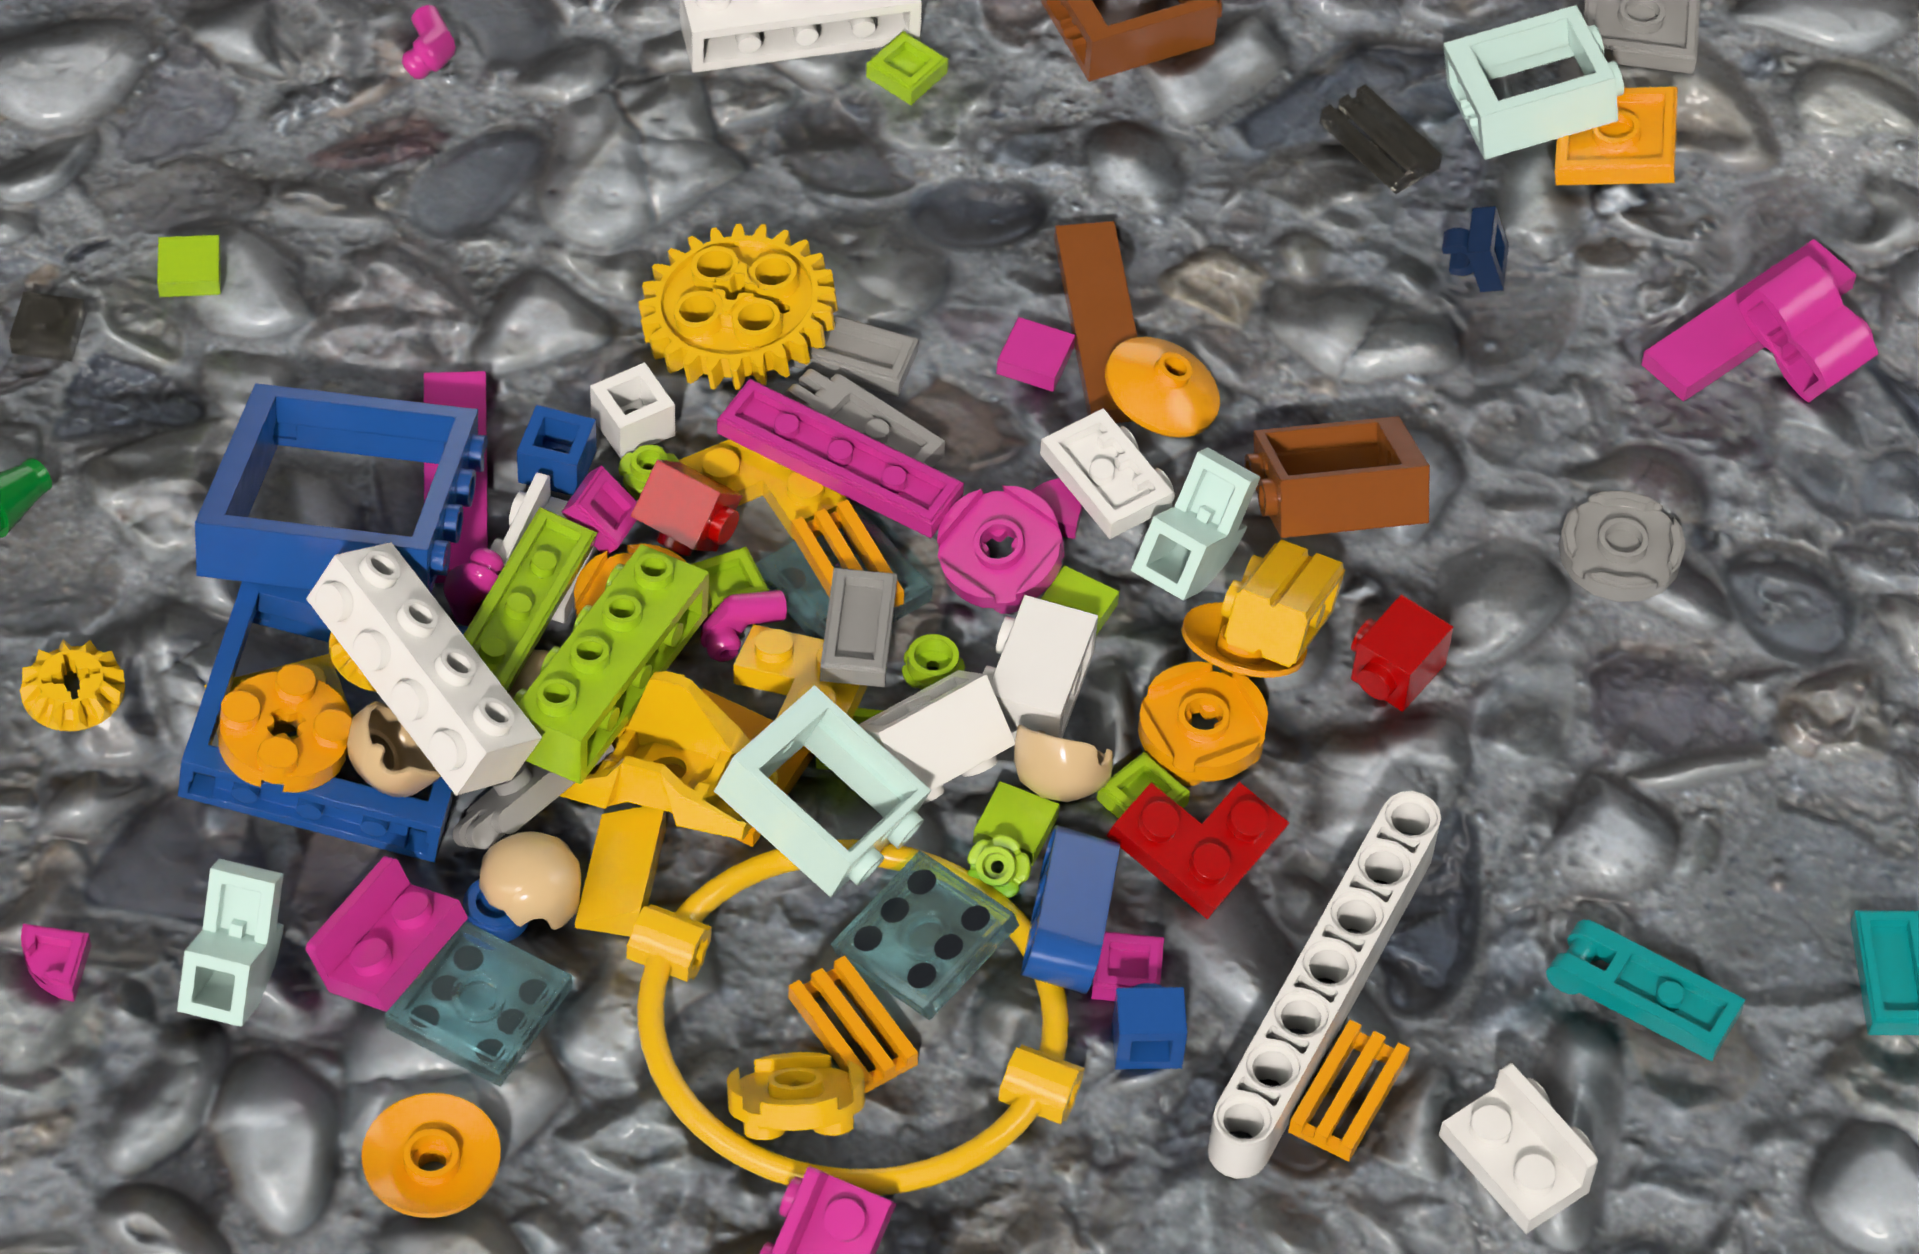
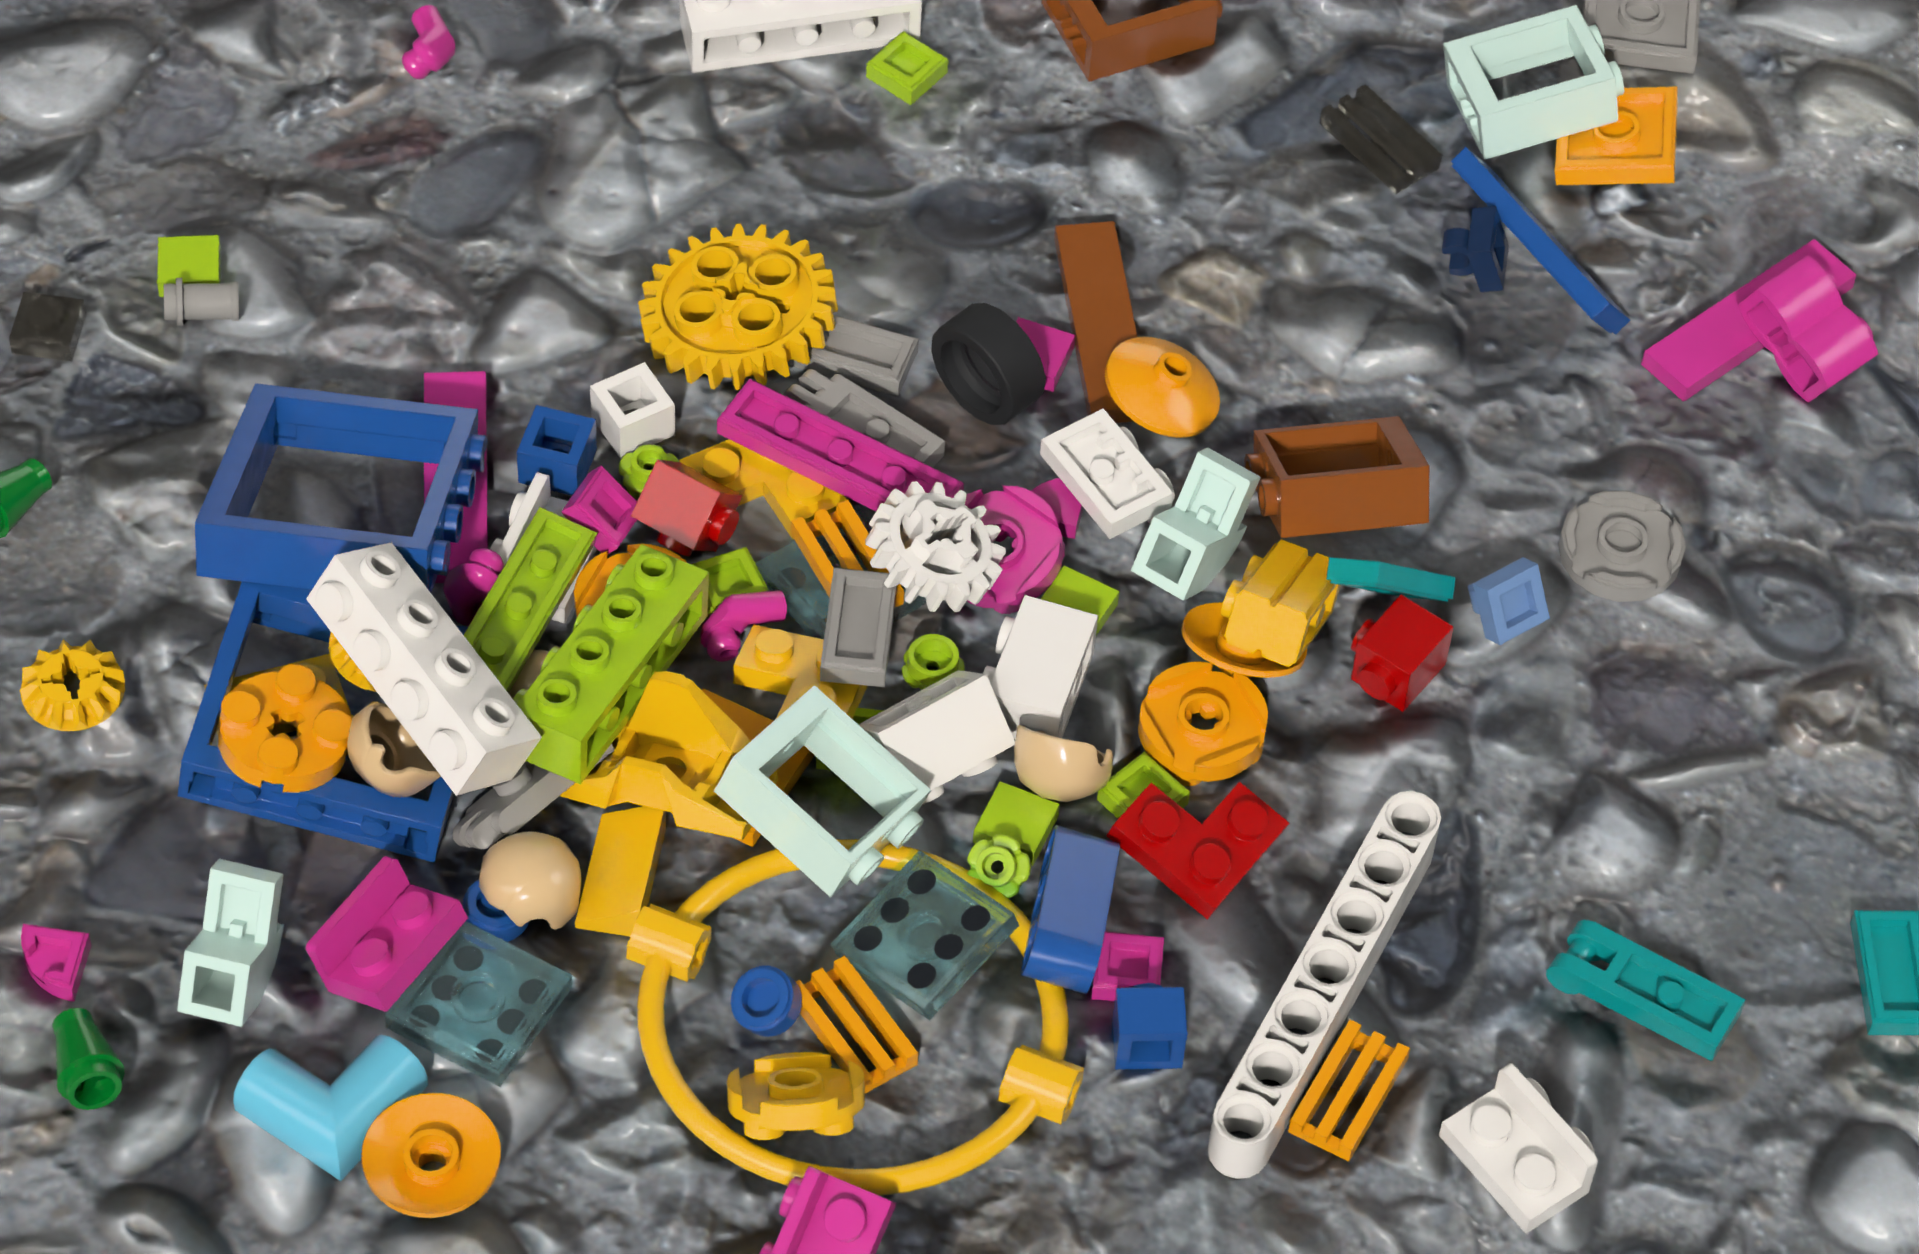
none -> green cone [52,1008,125,1110]
none -> light grey pin [164,278,239,326]
none -> medium azure brick [233,1034,428,1181]
none -> blue tile [731,966,802,1037]
none -> white gear [865,481,1006,612]
none -> black tyre [931,303,1046,425]
none -> teal tile [1326,557,1456,602]
none -> blue tile [1451,147,1631,335]
none -> medium blue tile [1467,557,1550,645]

